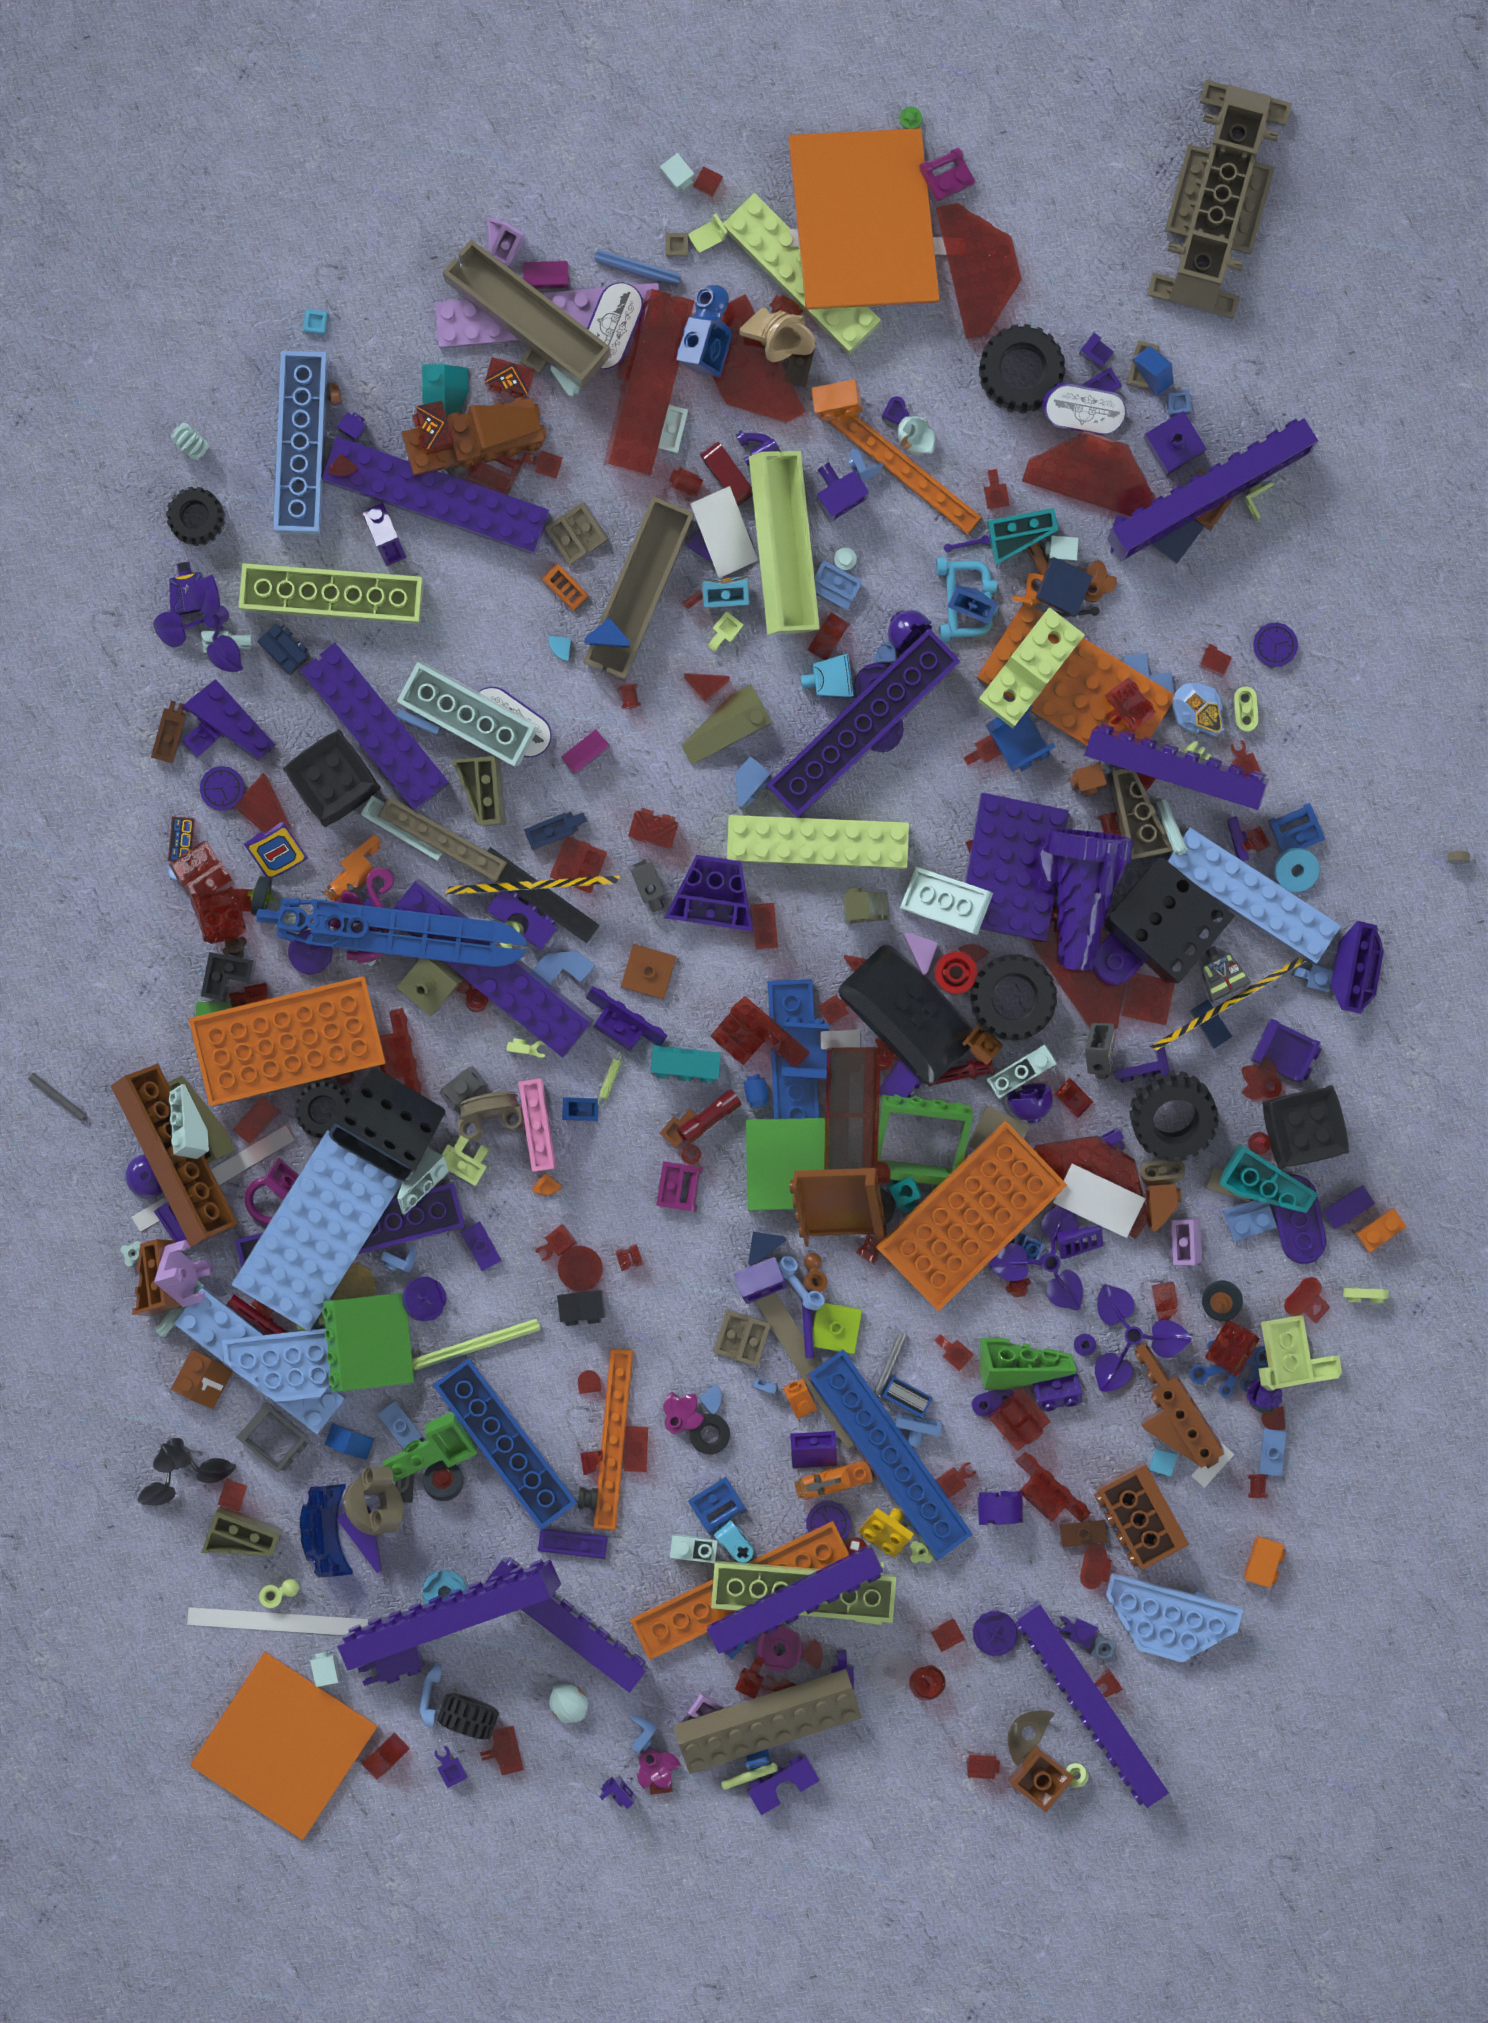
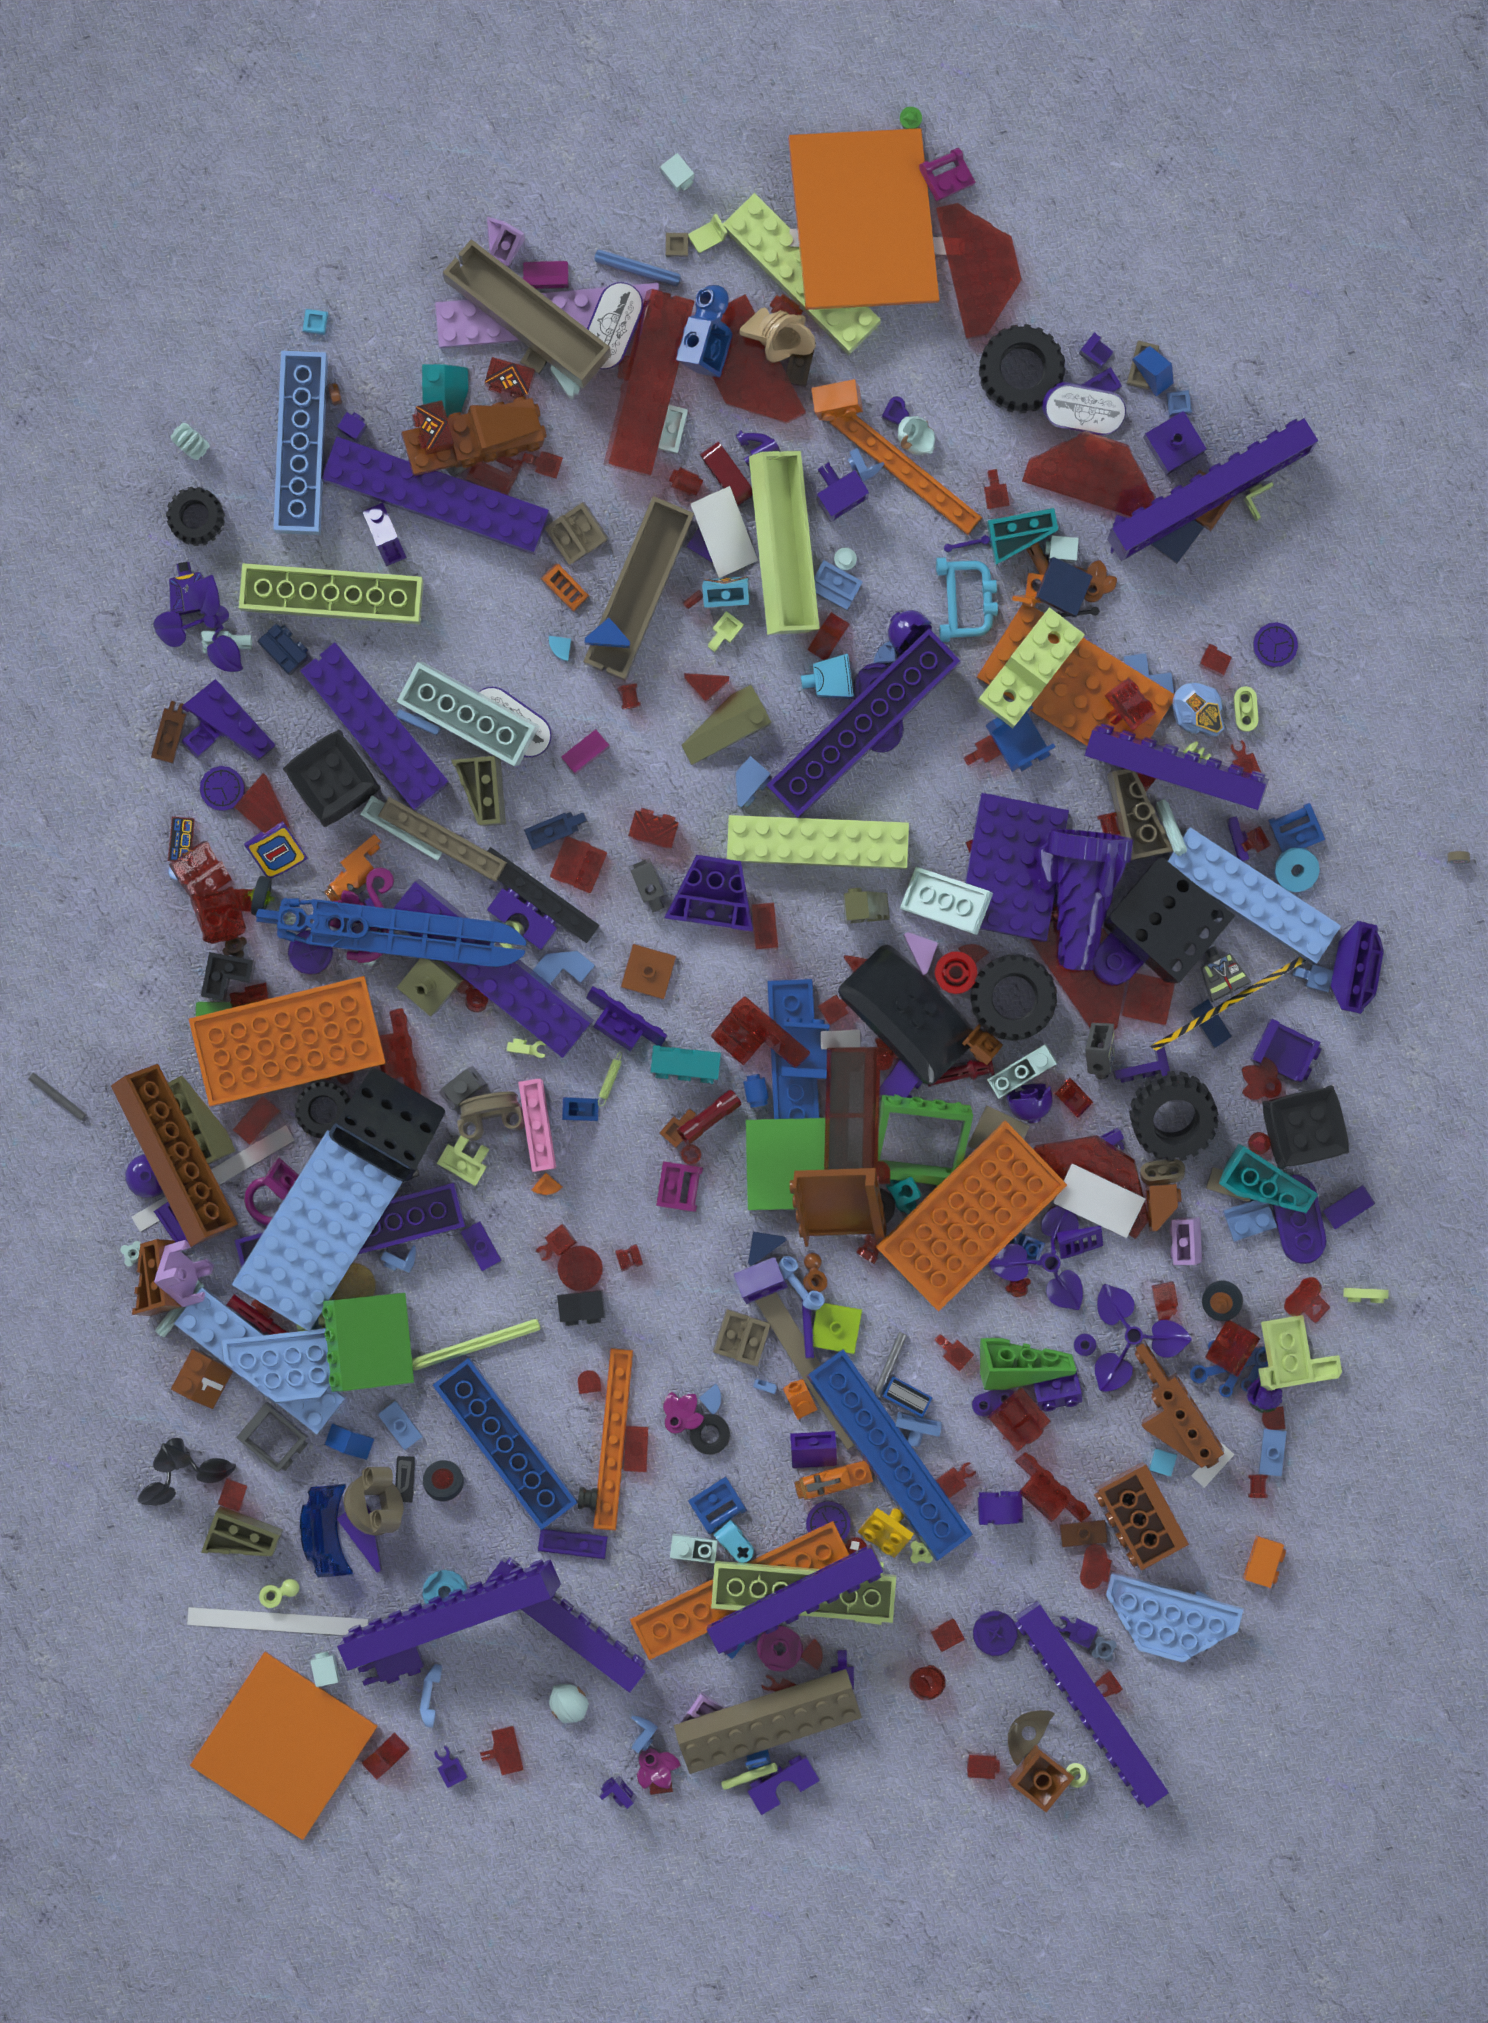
light aqua slope [169,1084,209,1159] -> none
clear red tile [327,454,359,476] -> none
bright green plate [382,1413,478,1482] -> none
light aqua slope [397,1148,449,1215] -> none
dark purple tile [402,1276,447,1322] -> none
black tyre [437,1693,499,1740] -> none
sticker [444,875,621,895] -> none
clear red tile [580,1450,603,1475] -> none
clear red tile [693,166,723,198] -> none
clear red plate [735,1656,764,1699] -> none
blue slope [947,586,998,624] -> none
dark orange brick [1069,763,1107,797] -> none
dark tan piece [1147,80,1292,319] -> none
orange brick [1354,1208,1407,1253] -> none

